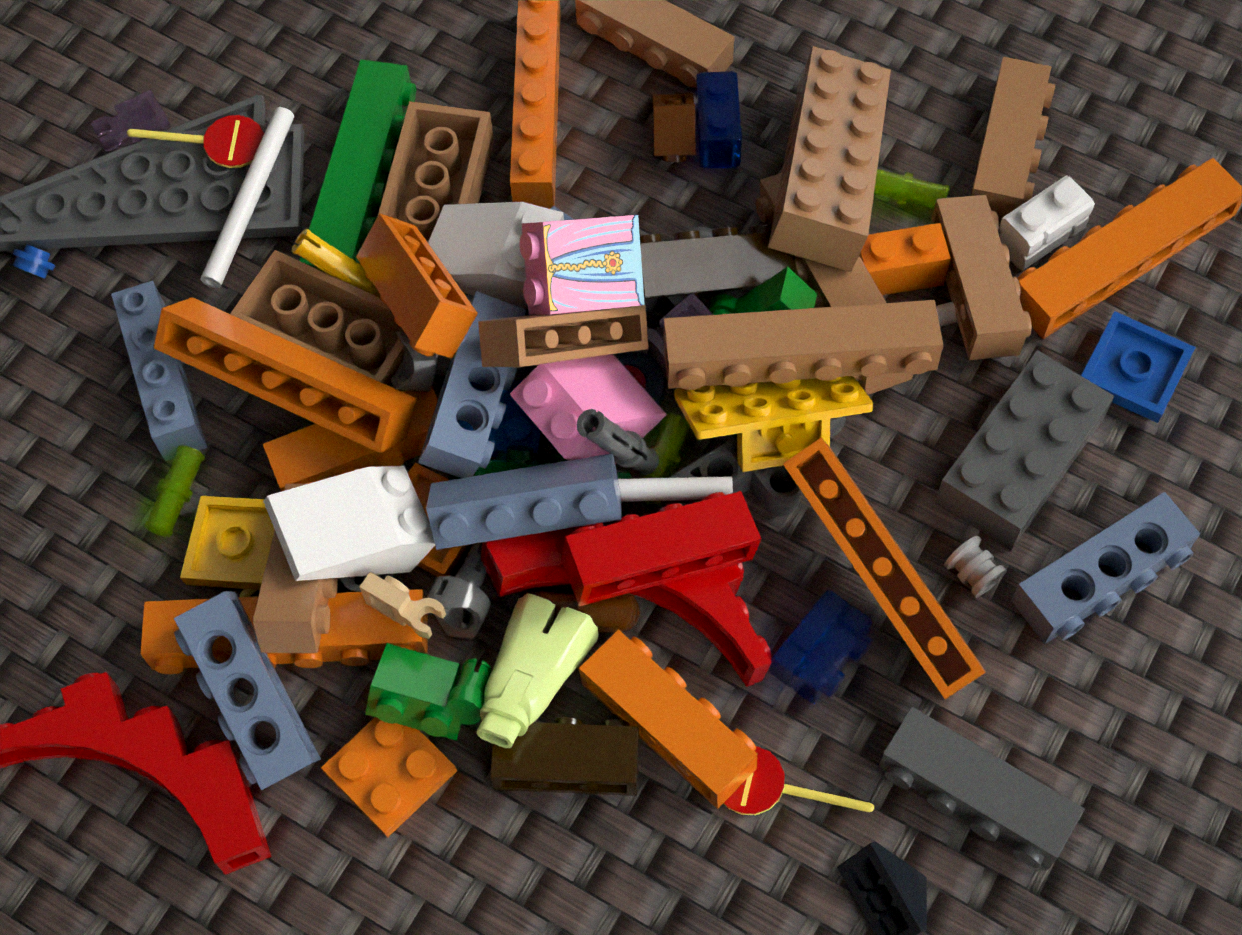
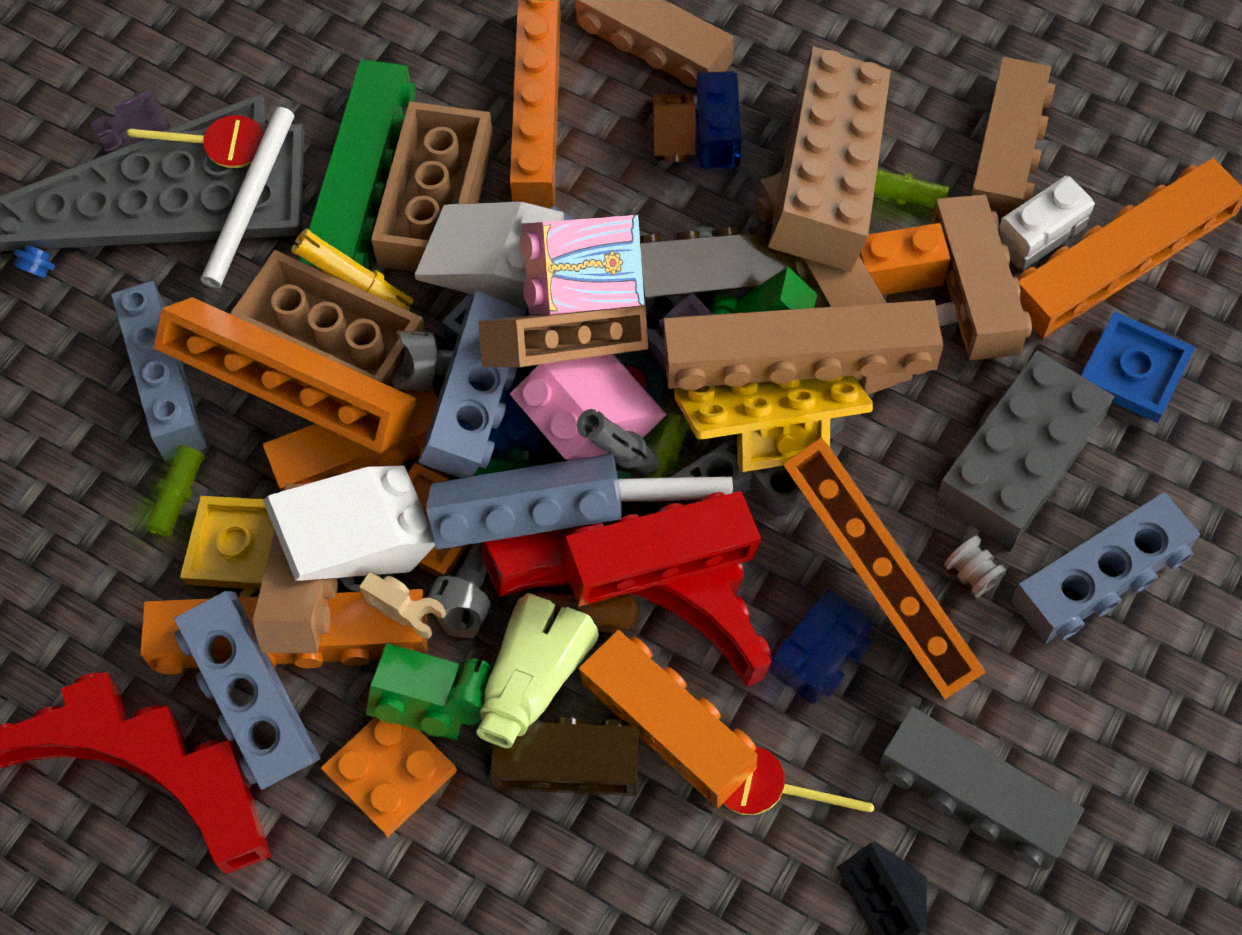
orange brick [356,213,478,358] -> none

